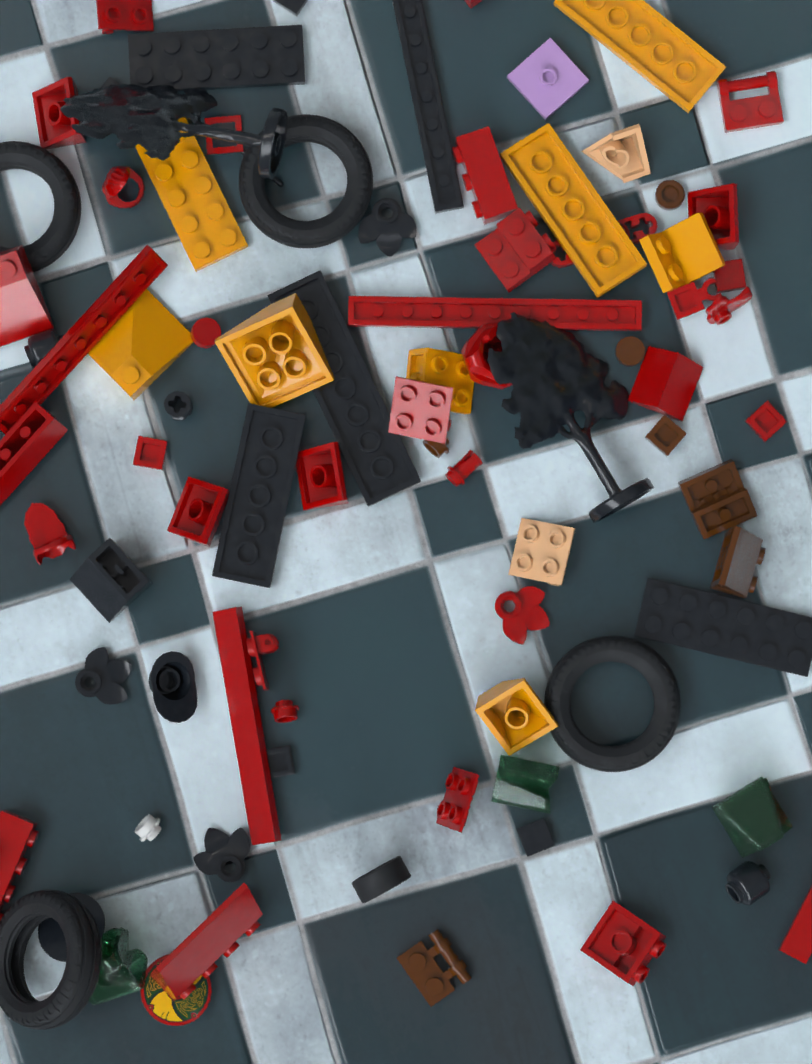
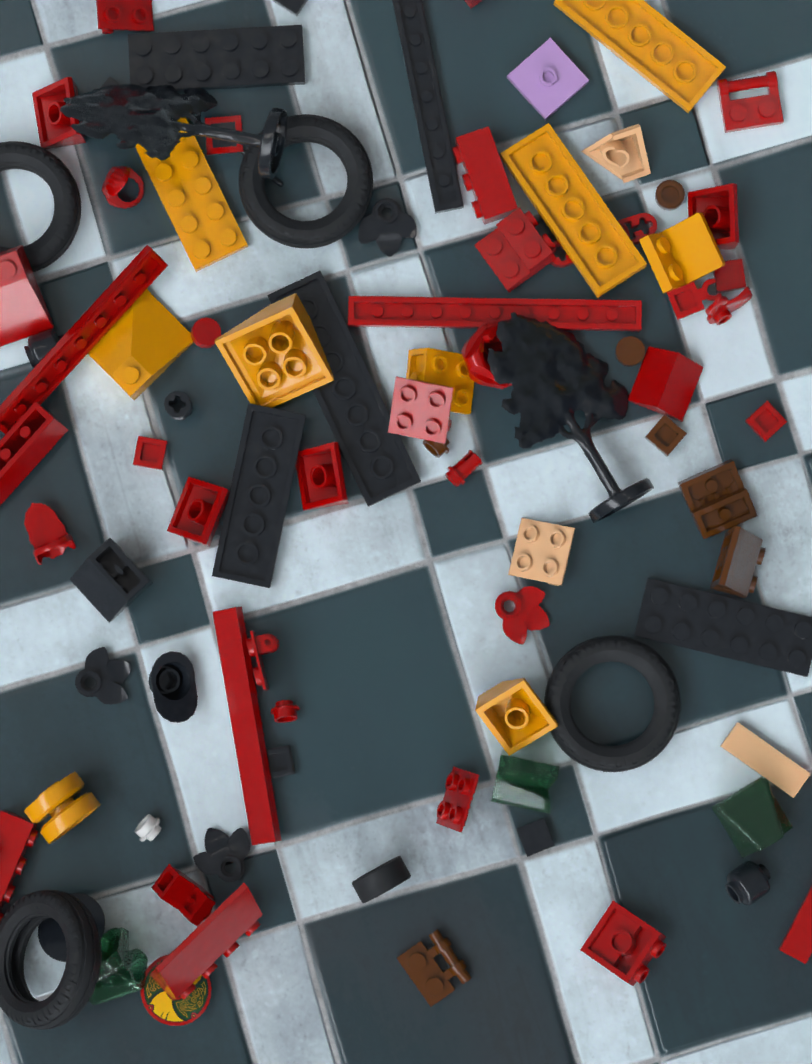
none -> light orange wheel [24,771,101,844]
none -> red brick [151,864,216,927]
none -> light nougat tile [720,722,810,798]

